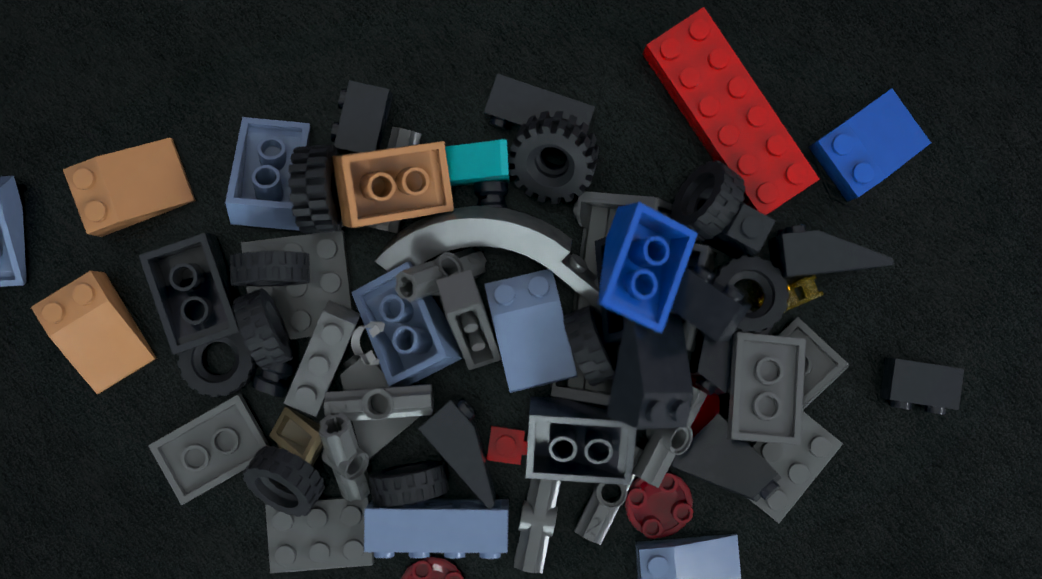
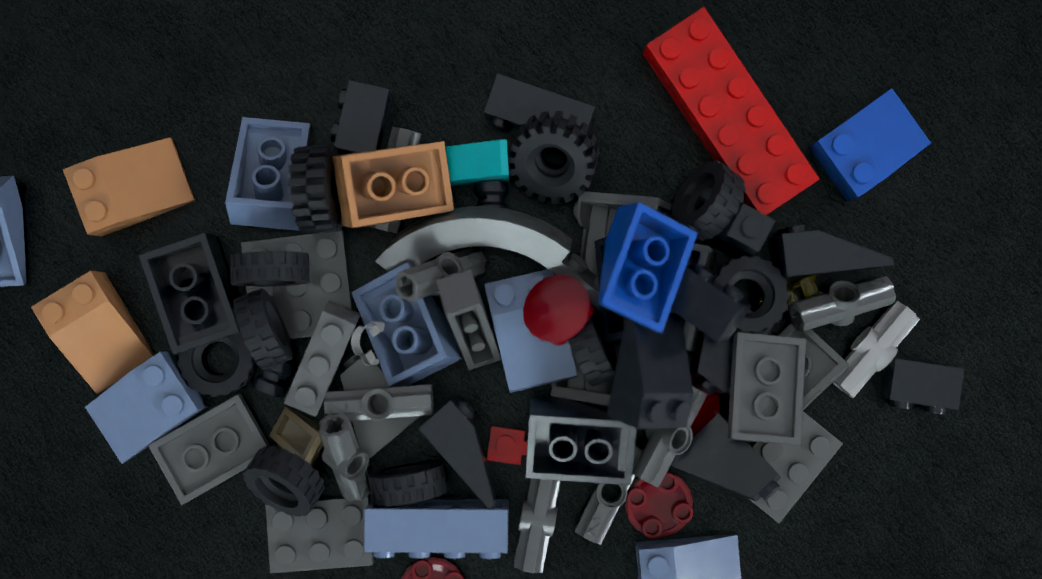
none -> sand blue slope [85,351,208,464]
none -> dark red dish [523,275,594,346]
none -> dark grey piece [788,276,896,331]
none -> light grey piece [832,301,920,398]

